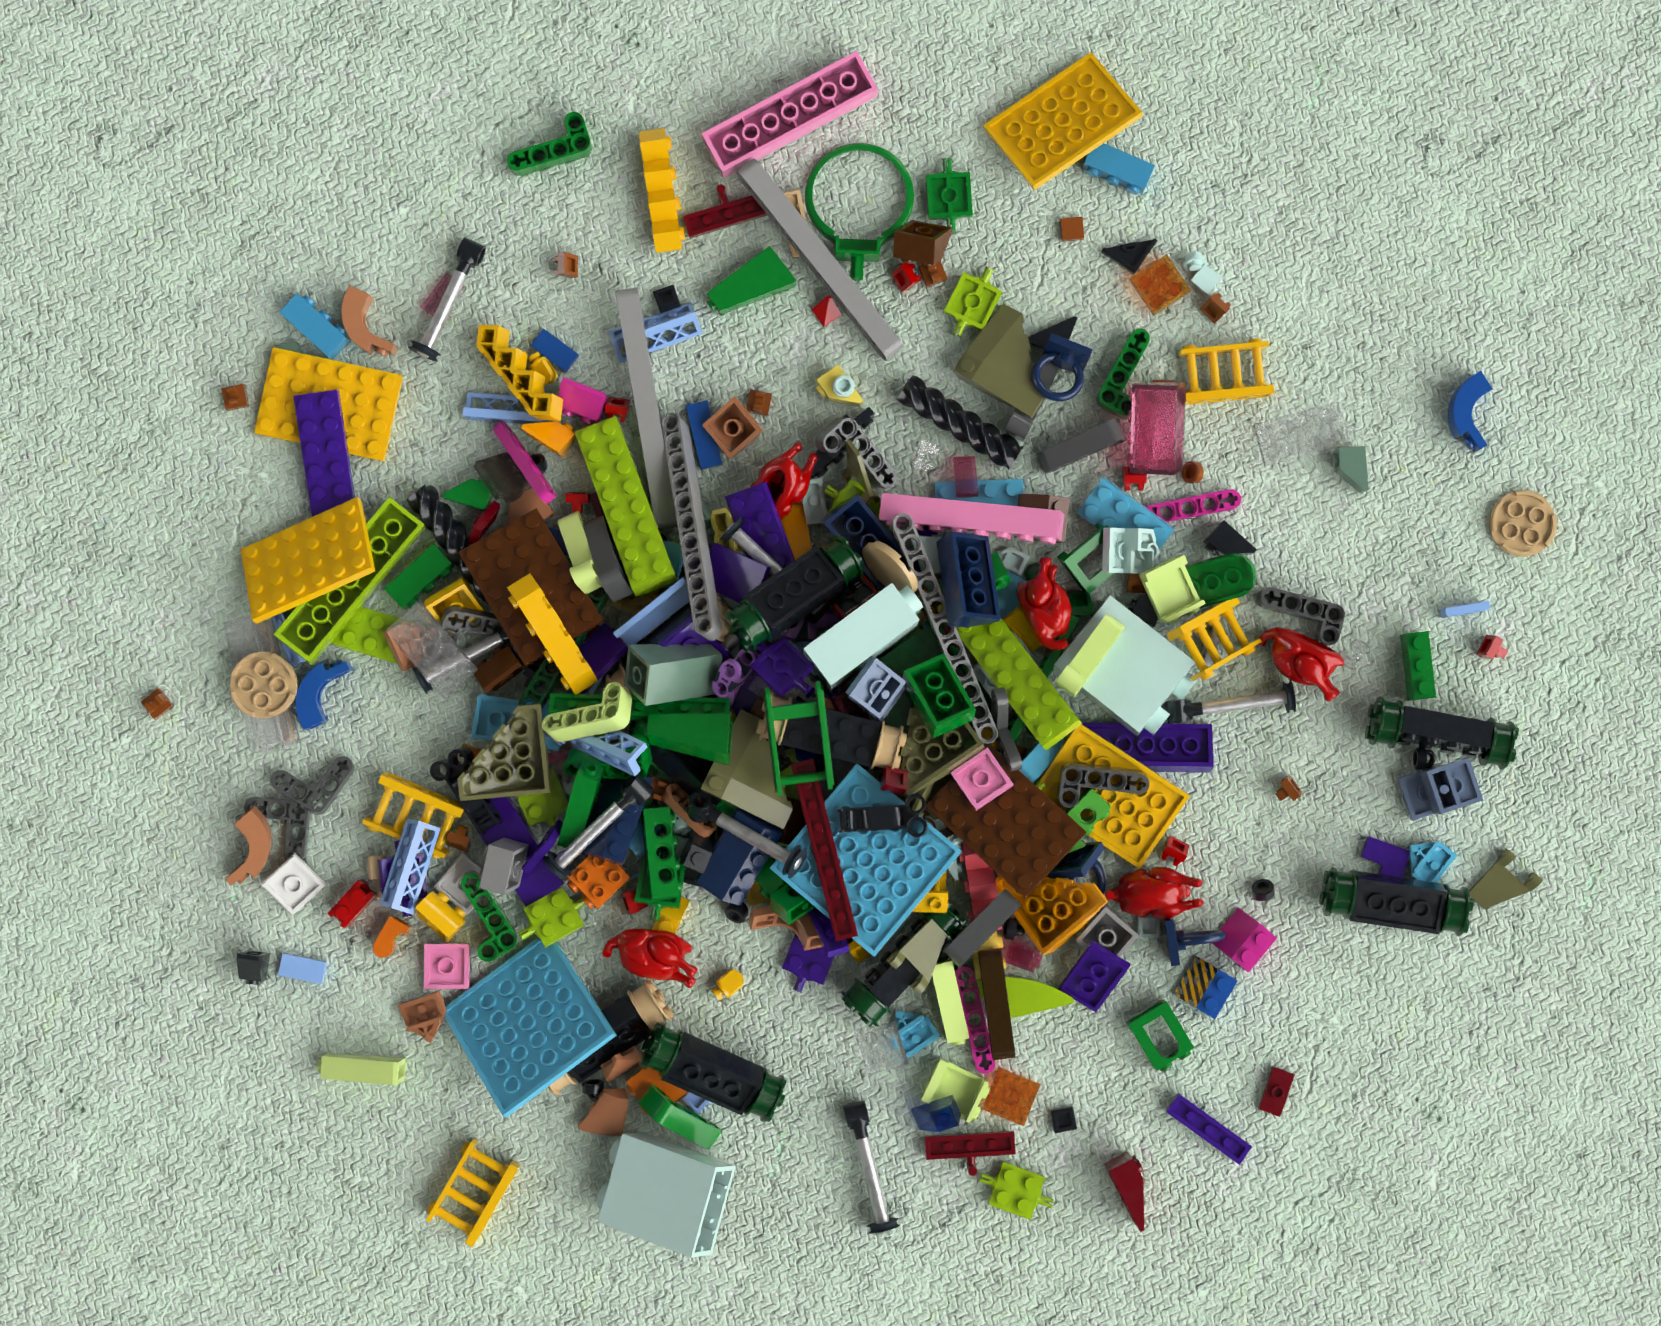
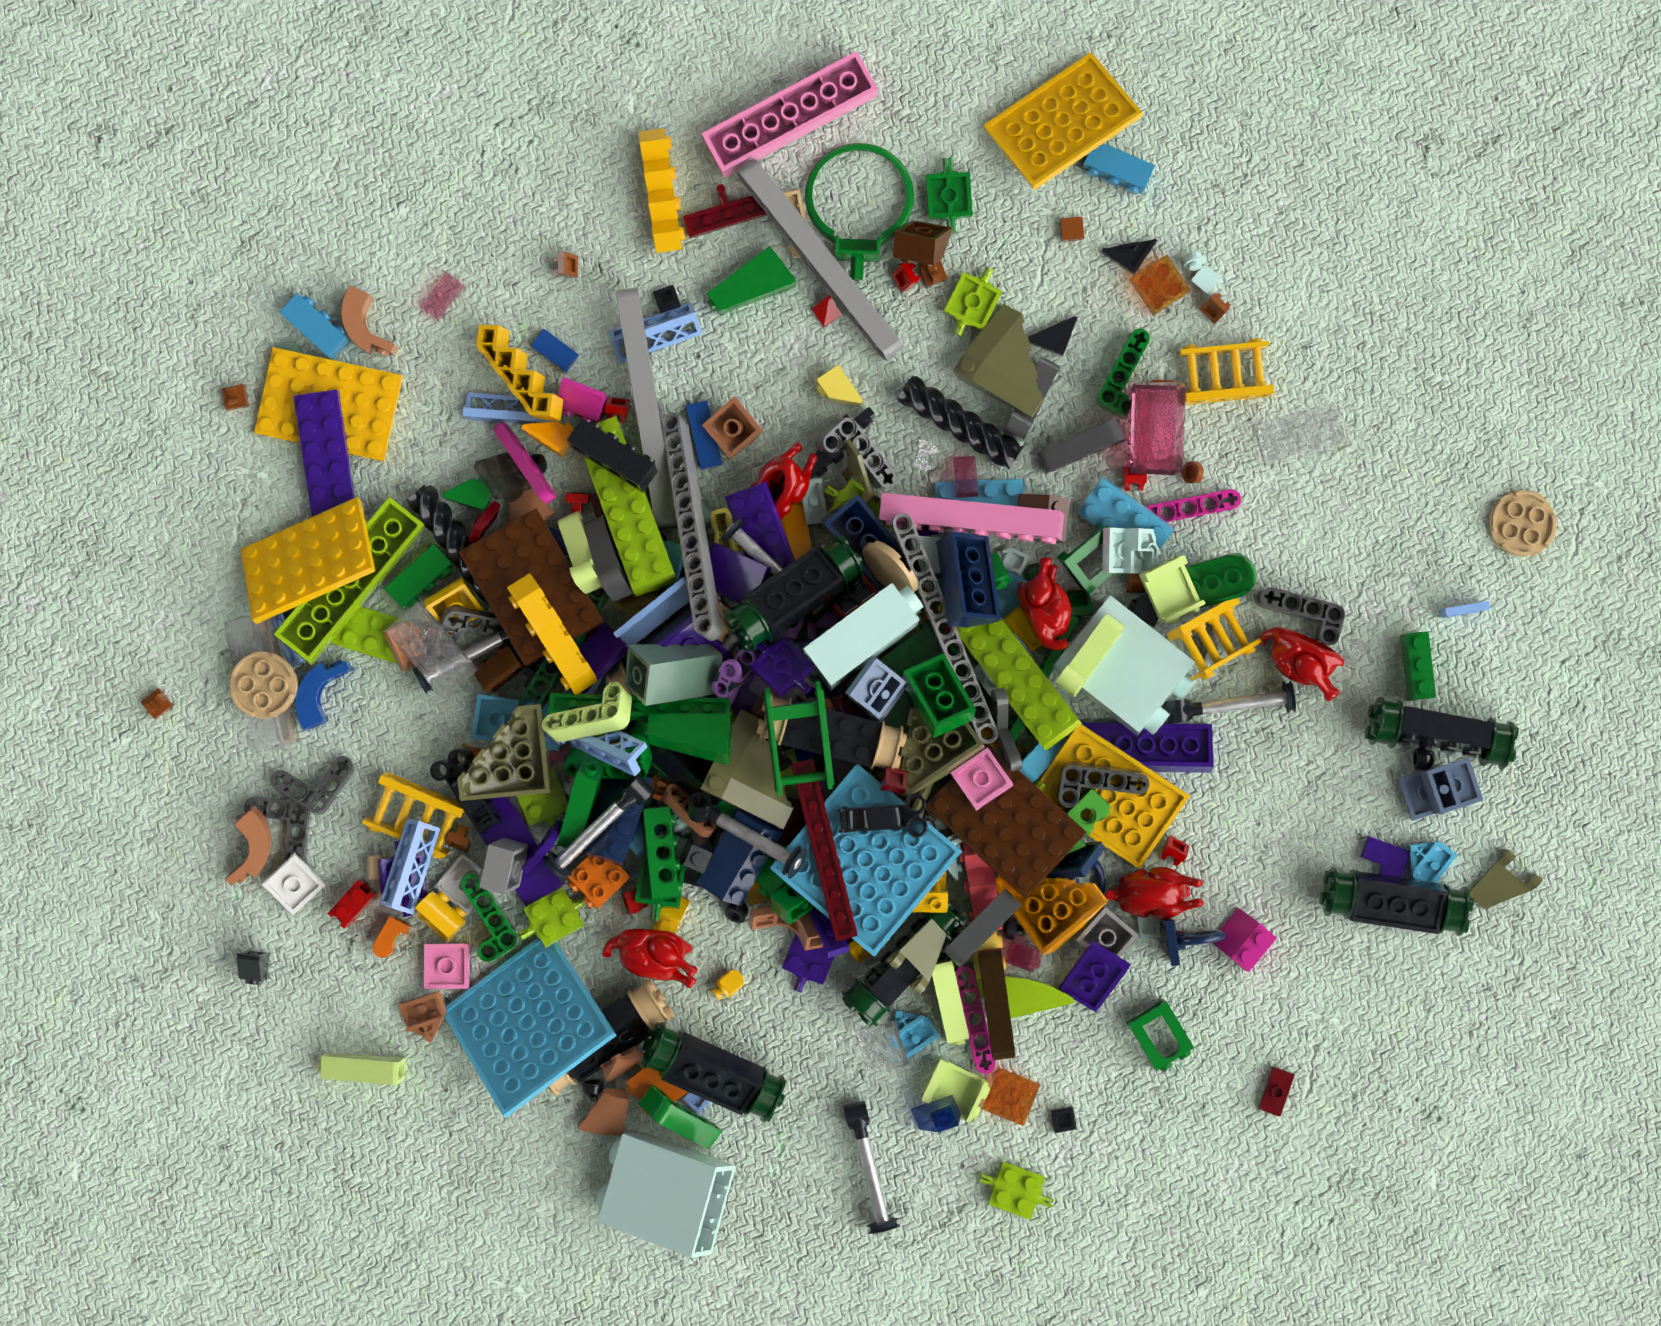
light blue tile [278,953,328,984] -> none
piece [408,237,486,362] -> none
yellow fence [426,1138,520,1247] -> none
green beam [507,112,592,176] -> none
yellow arm [528,352,558,385] -> none
dark orange tile [746,389,772,416] -> none
light aqua plate [833,375,855,398] -> none
dark red plate [925,1130,1016,1176] -> none
dark blue tile [1031,333,1093,401] -> none
dark red slope [1104,1152,1145,1232] -> none
dark purple plate [1165,1093,1252,1165] -> none
slope [1173,956,1238,1019] -> none
black slope [1203,520,1257,556] -> none
black tile [1252,879,1275,901] -> none
dark orange tile [1275,774,1302,801] -> none
sand green slope [1331,446,1369,493] -> none
blue arch [1448,371,1493,453] -> none
tile [1476,635,1508,659] -> none
none -> black brick [567,419,658,493]

